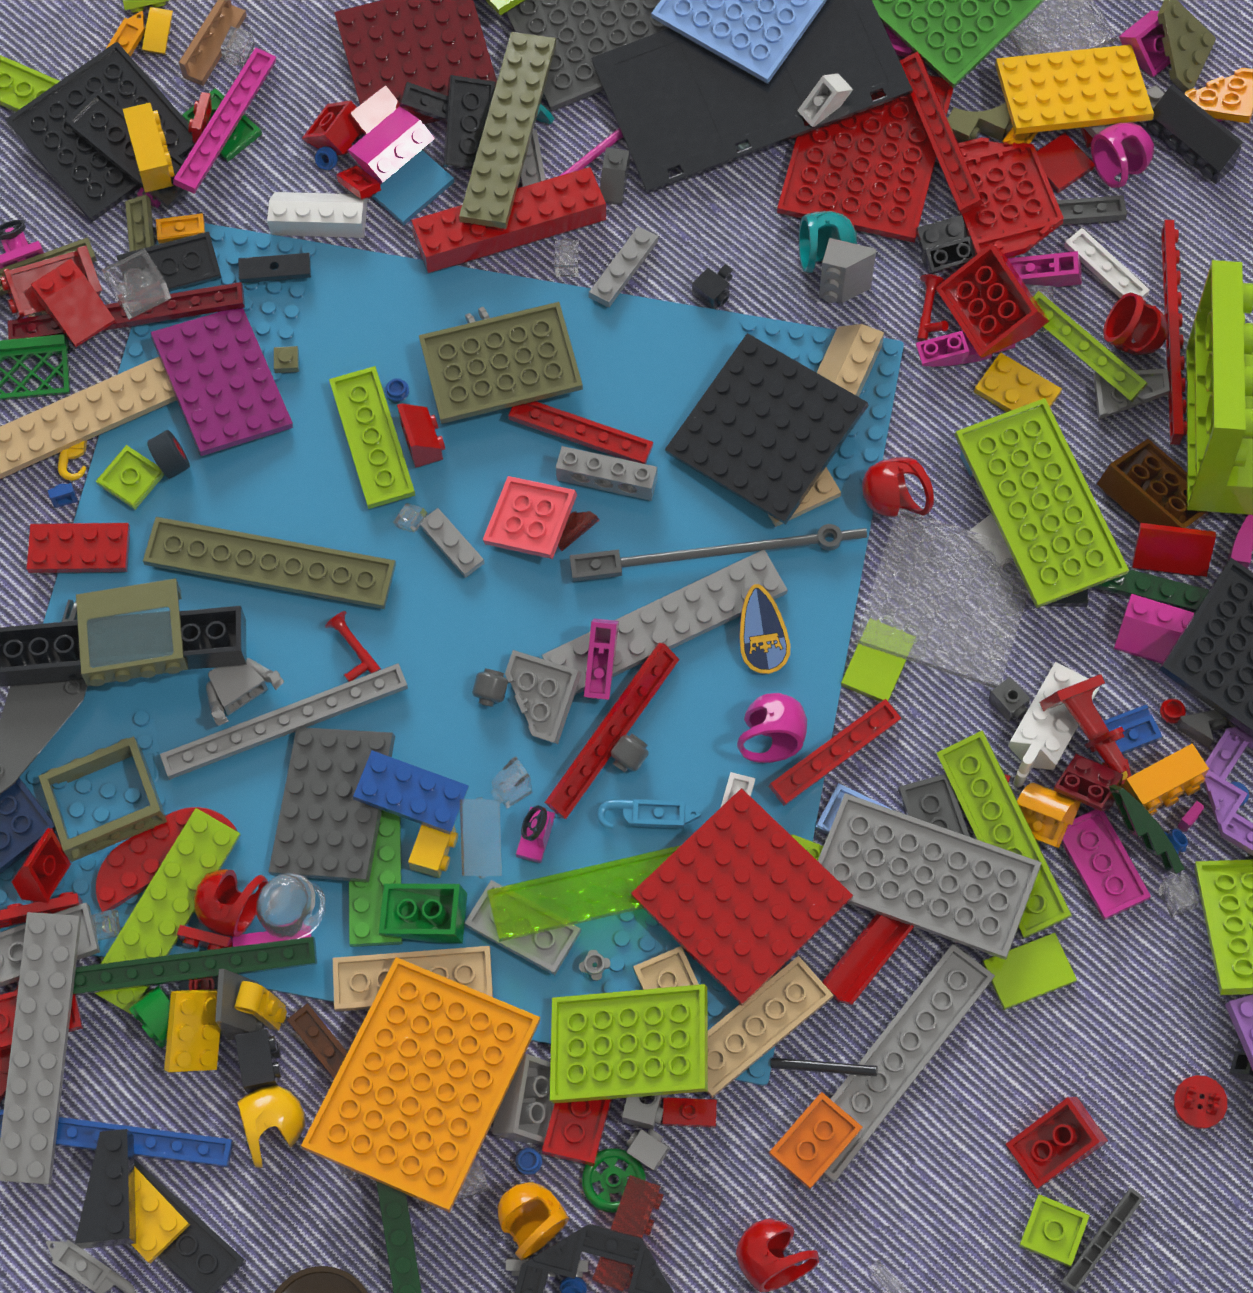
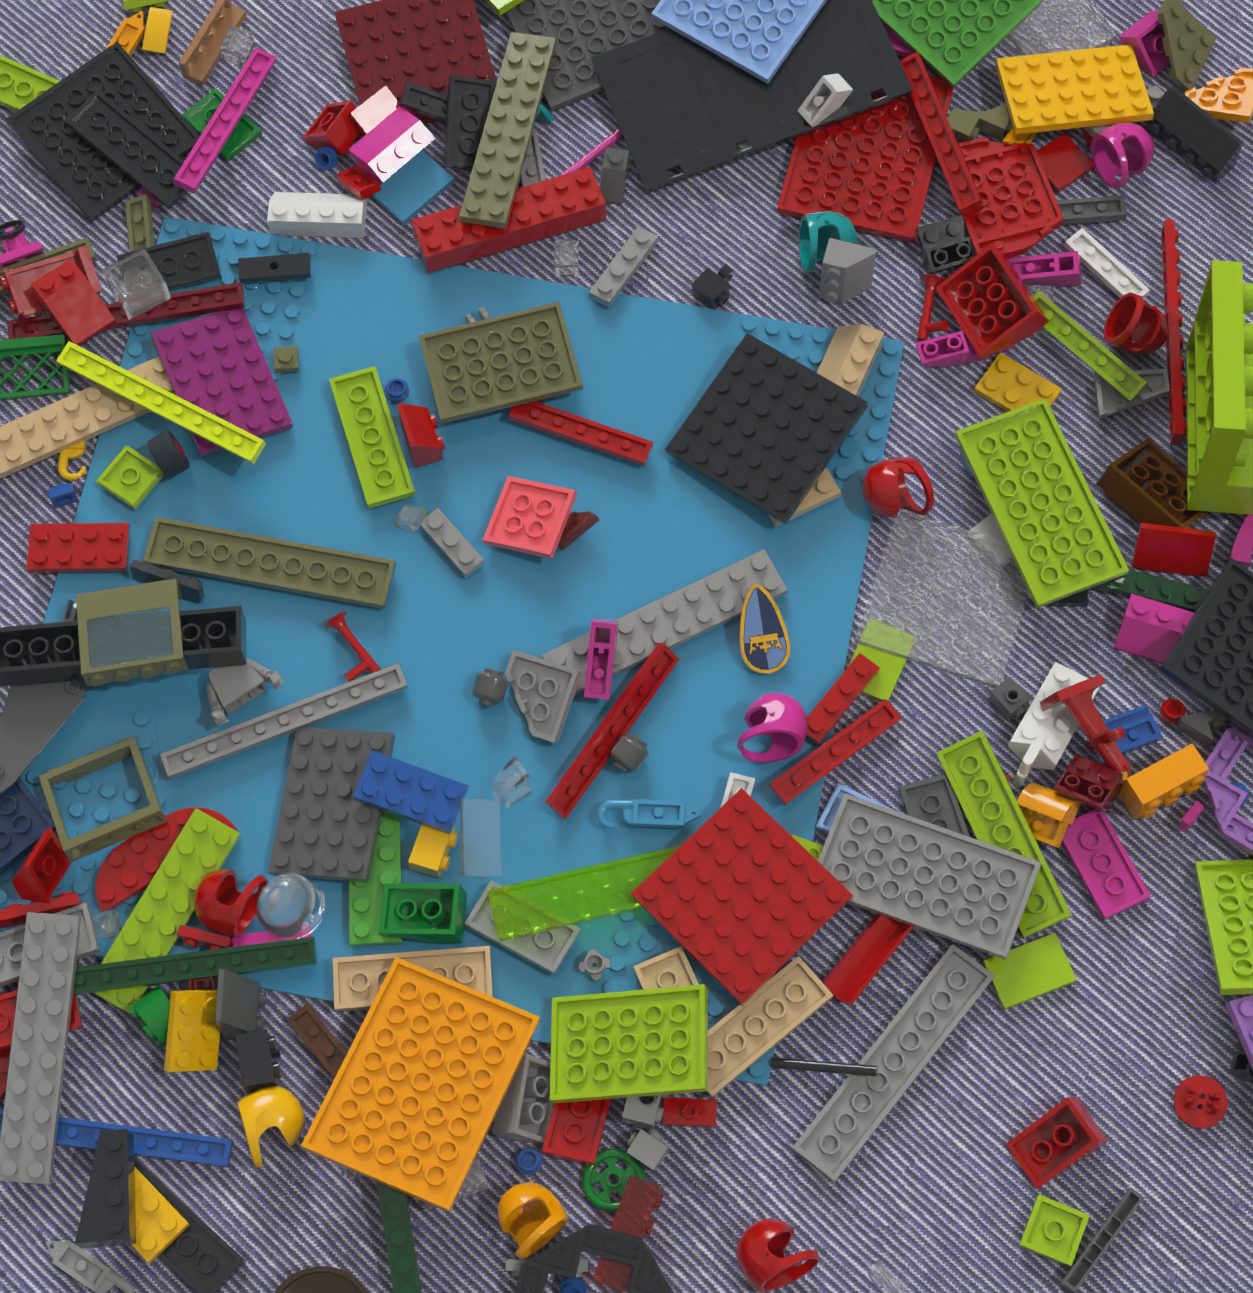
yellow brick [123,103,175,193] -> none
light orange plate [156,213,205,244] -> none
red plate [189,92,212,143] -> none
yellow plate [234,981,287,1031] -> none
dark pink piece [516,805,555,863] -> none
light grey brick [556,446,658,501] -> none
dark grey bar [570,524,867,582] -> none
orange plate [769,1092,863,1189] -> none
dark green slope [1109,785,1185,874] -> none
clear brick [1158,873,1199,917] -> none
blue plate [1164,829,1188,854] -> none
none -> neon yellow plate [56,341,266,464]
none -> black tile [130,560,204,603]
none -> red plate [806,653,880,746]

